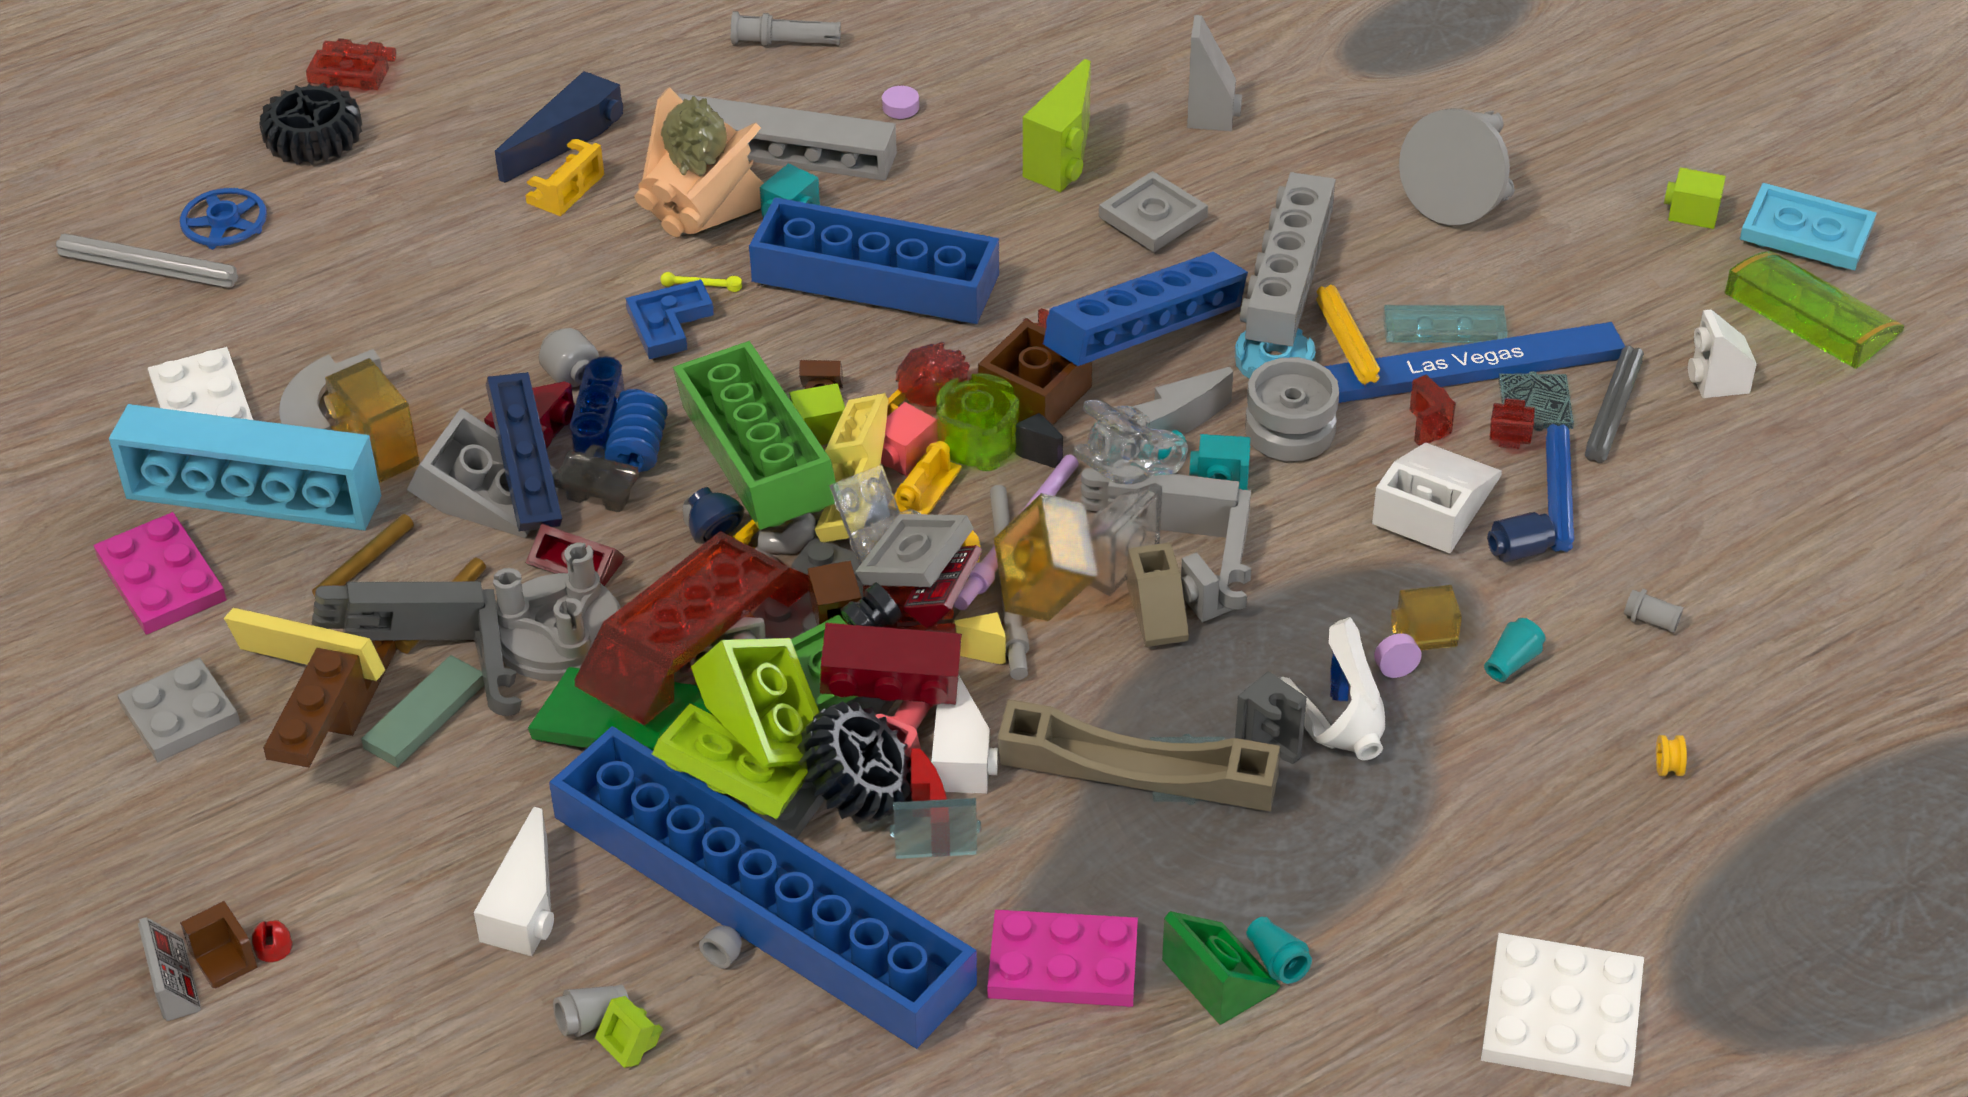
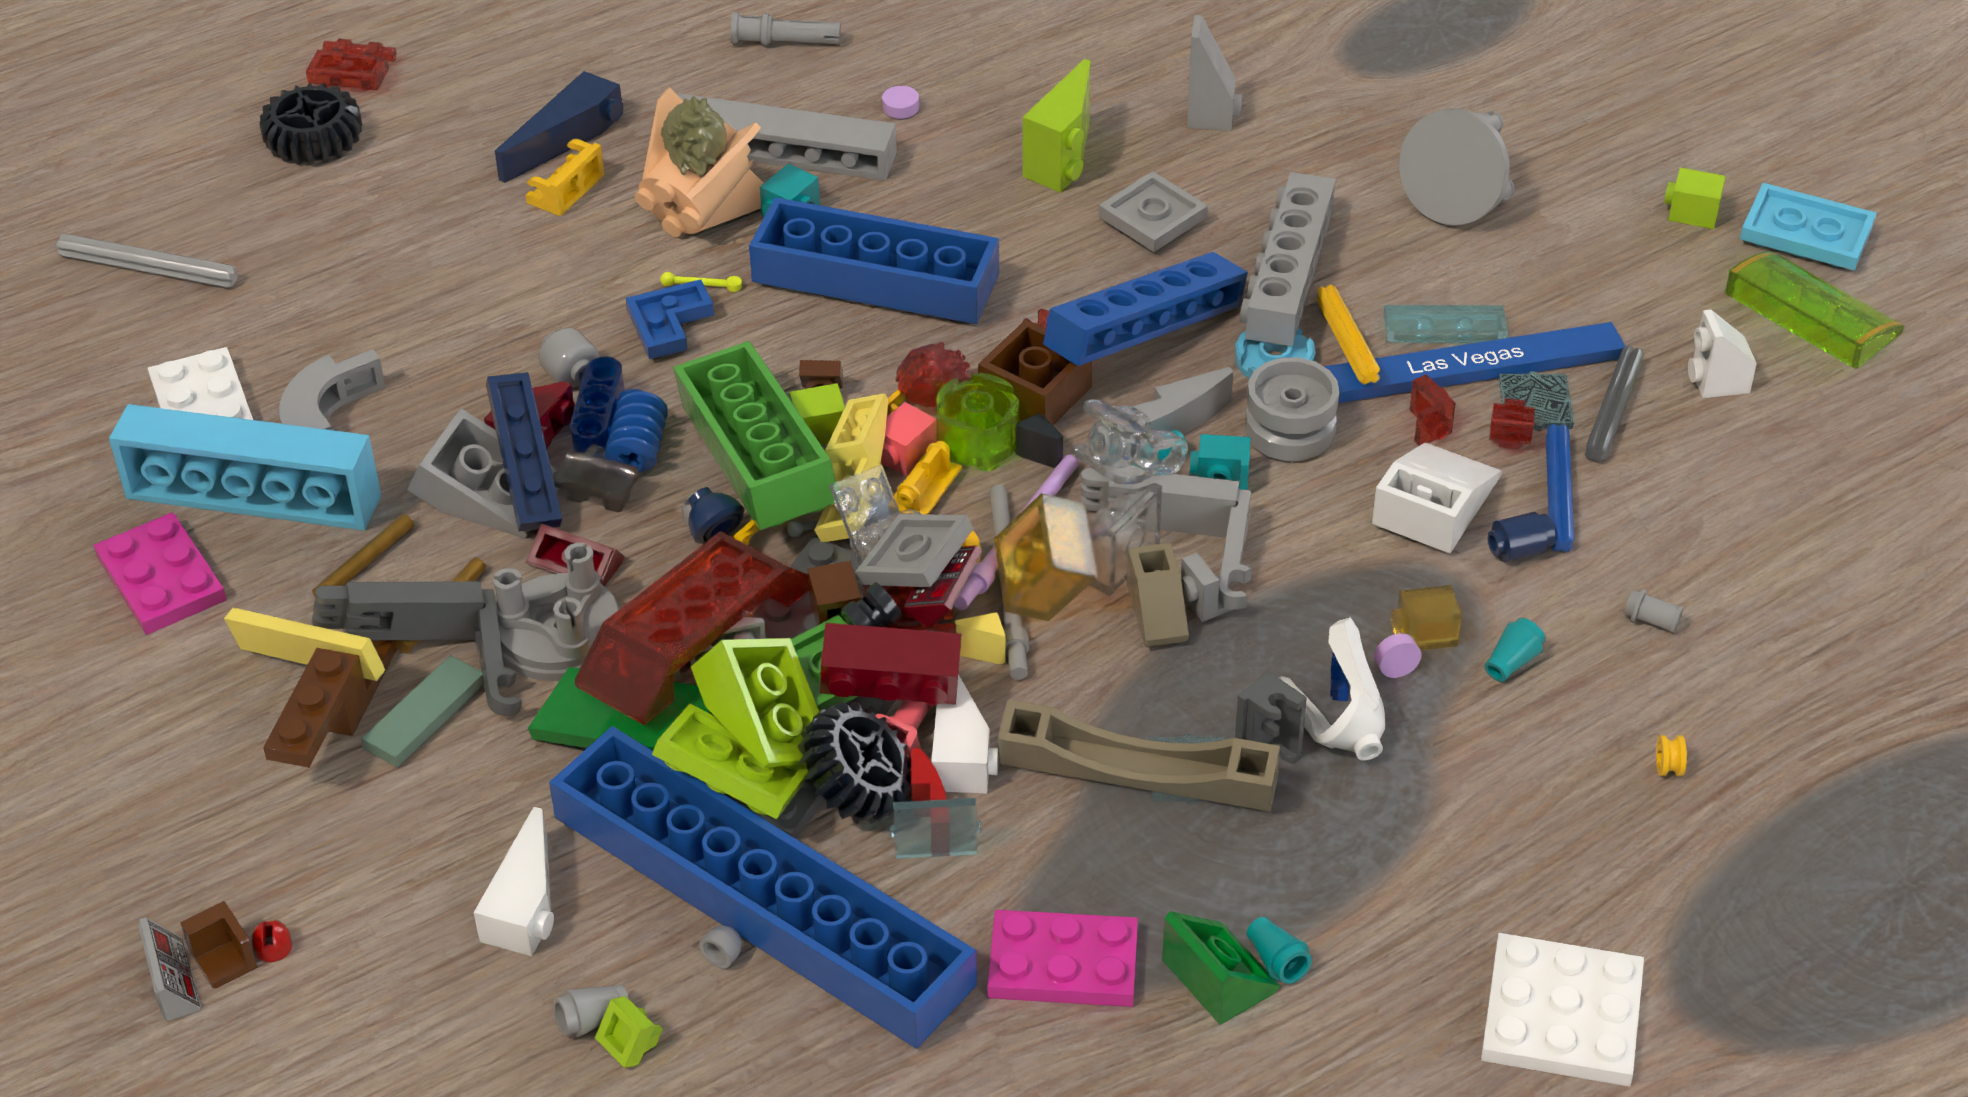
light grey plate [117,658,240,763] -> none
blue wheel [180,188,267,250] -> none
clear yellow brick [324,358,420,483] -> none
light grey arm [758,513,816,554] -> none

